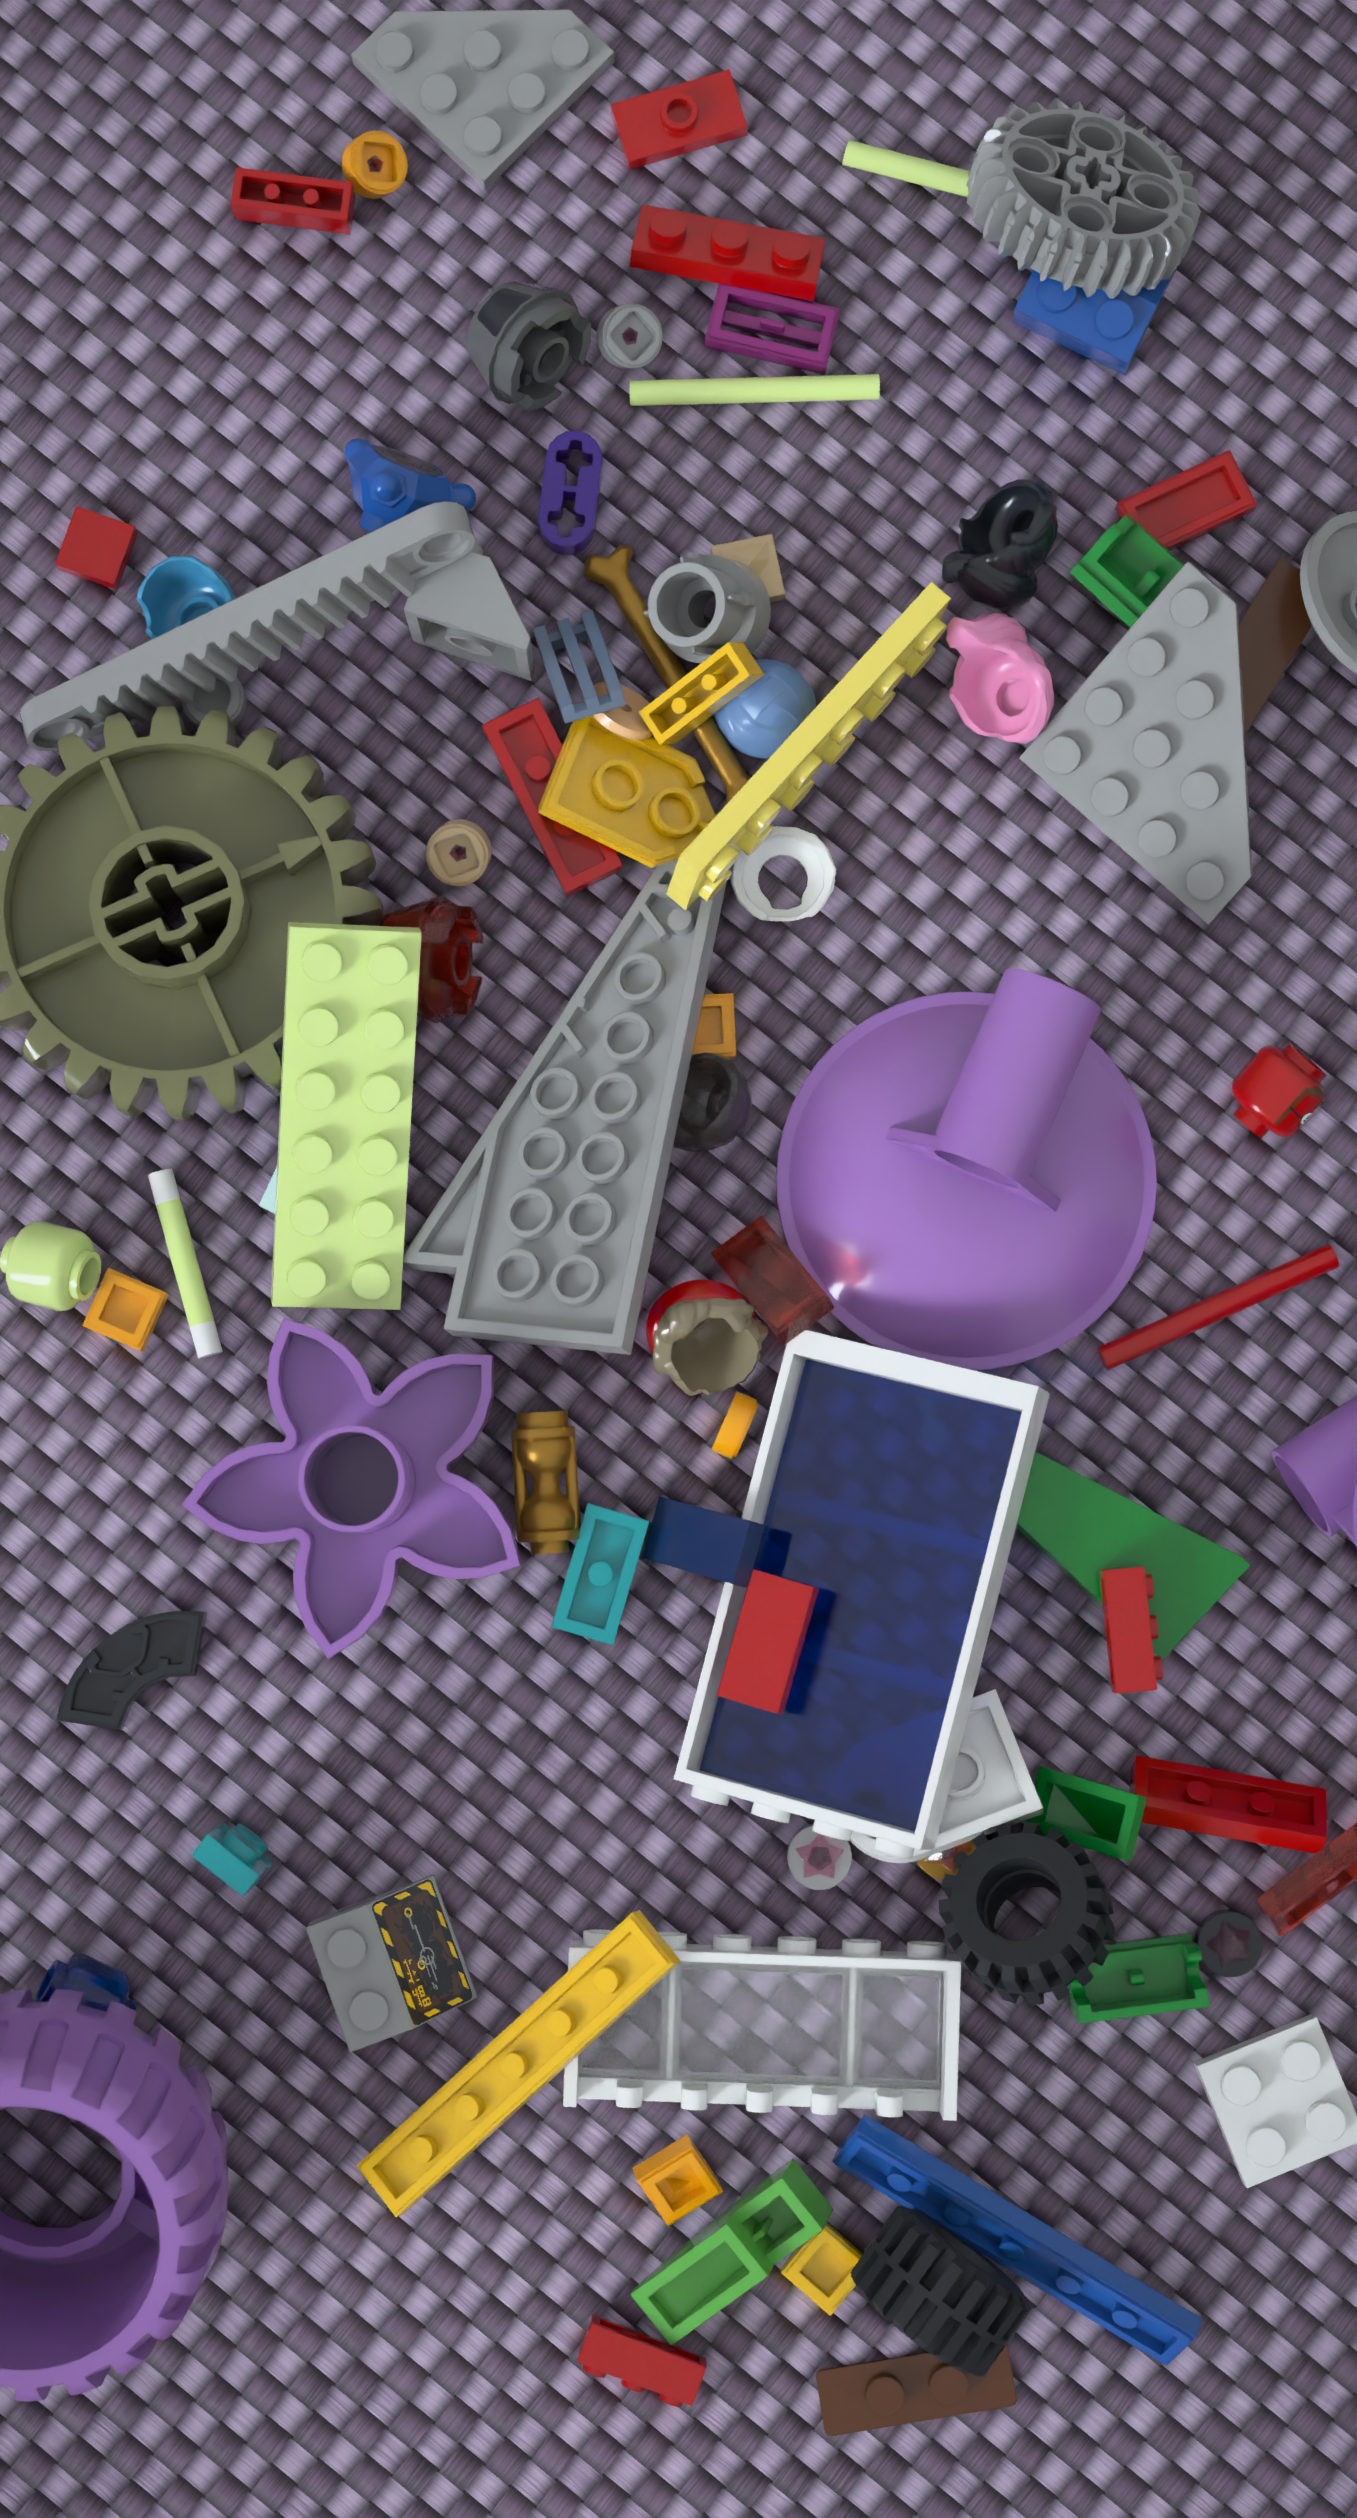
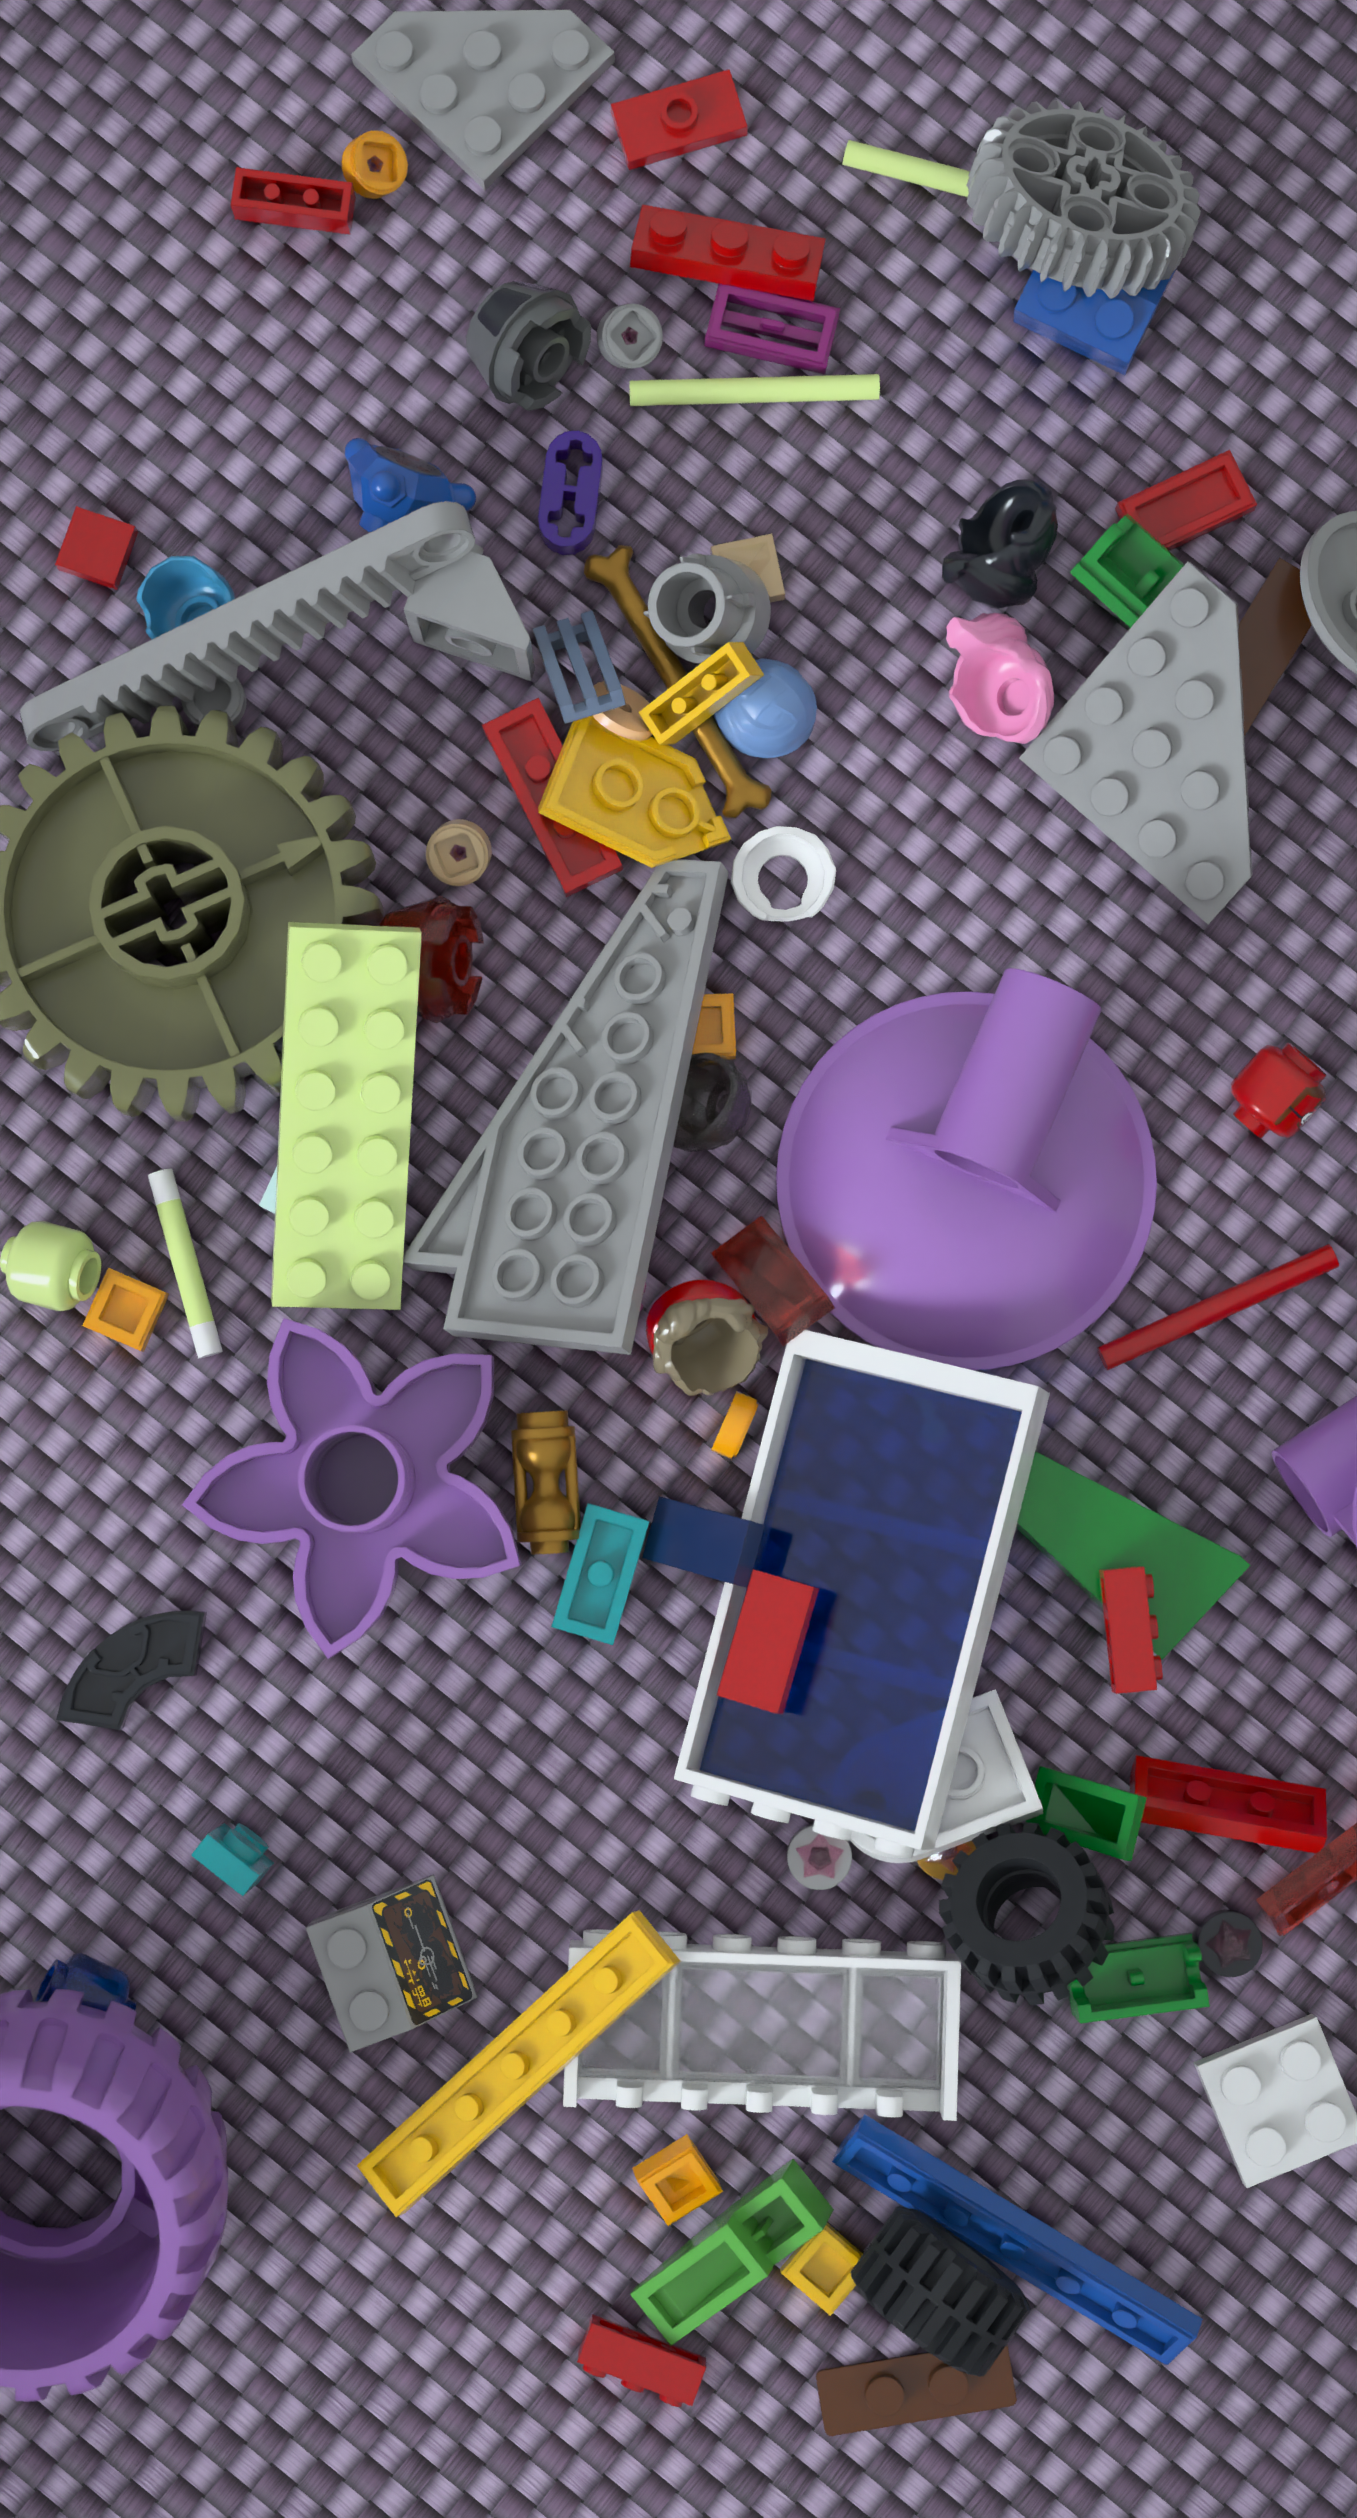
light yellow plate [666,582,951,911] -> none

